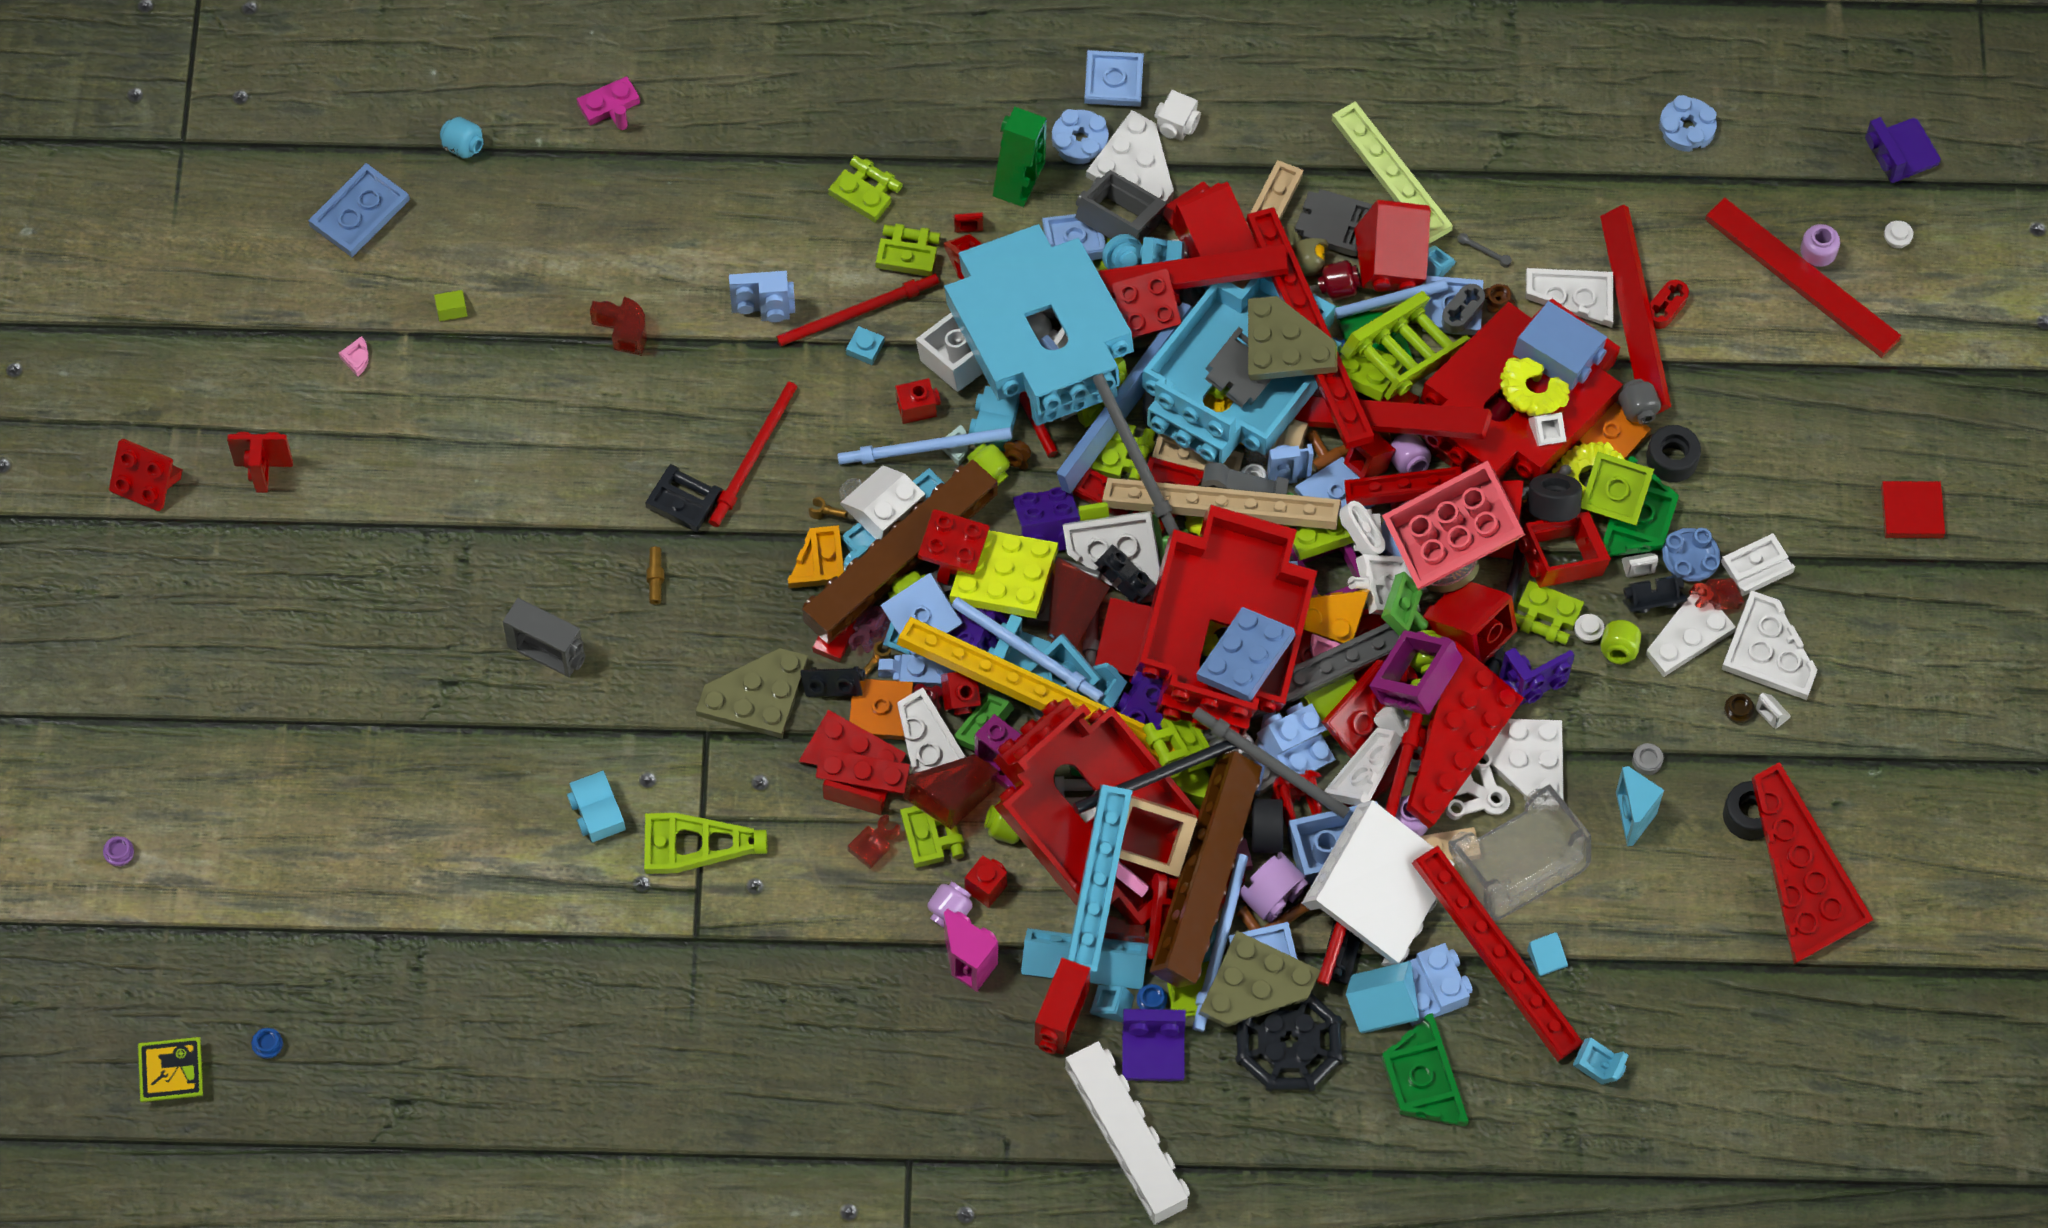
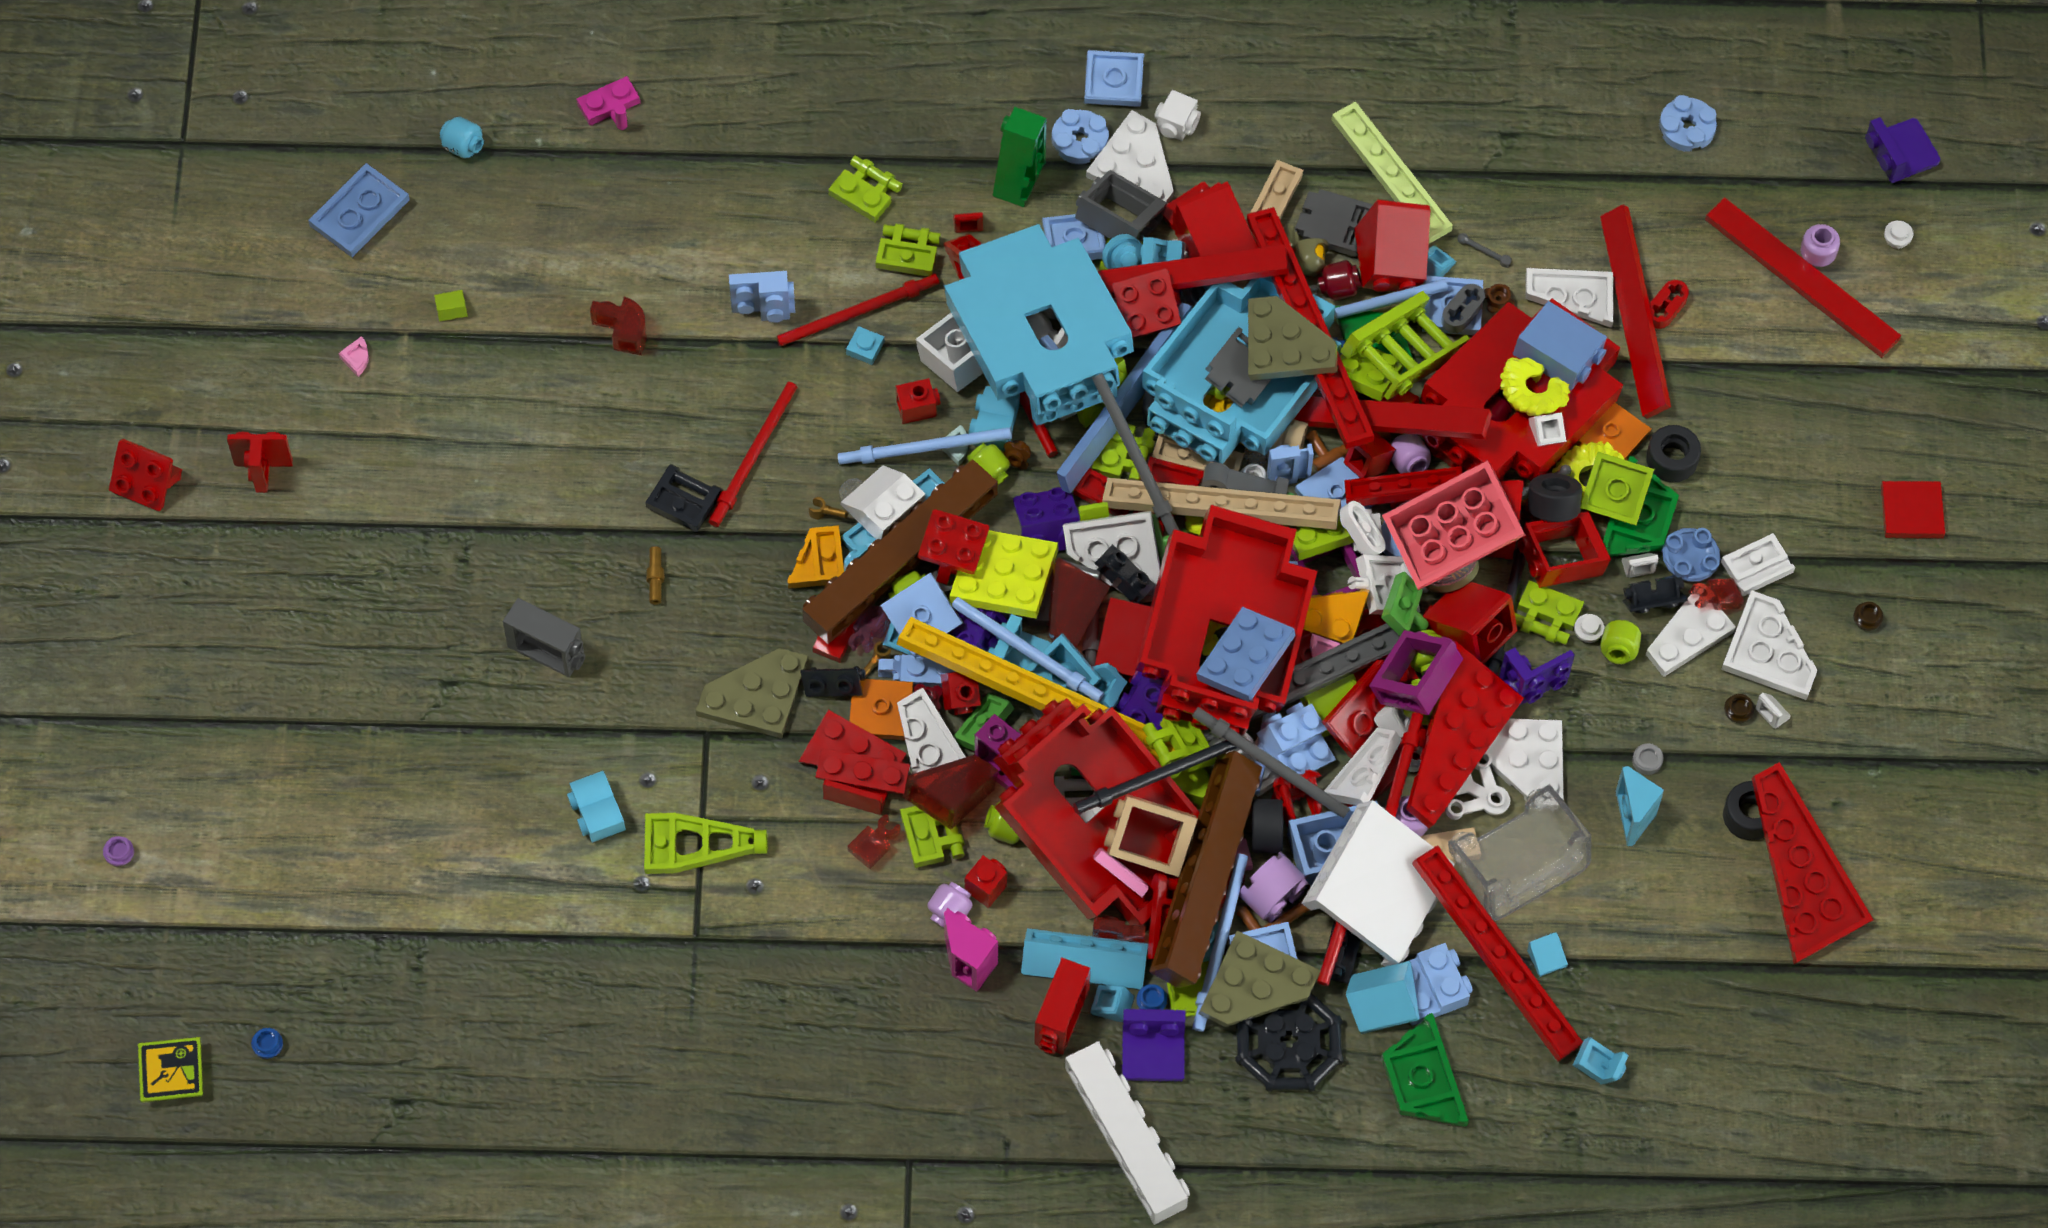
medium azure plate [1067,784,1132,972] -> none
dark grey head [1618,379,1661,424] -> none
none -> dark brown plate [1853,602,1884,631]

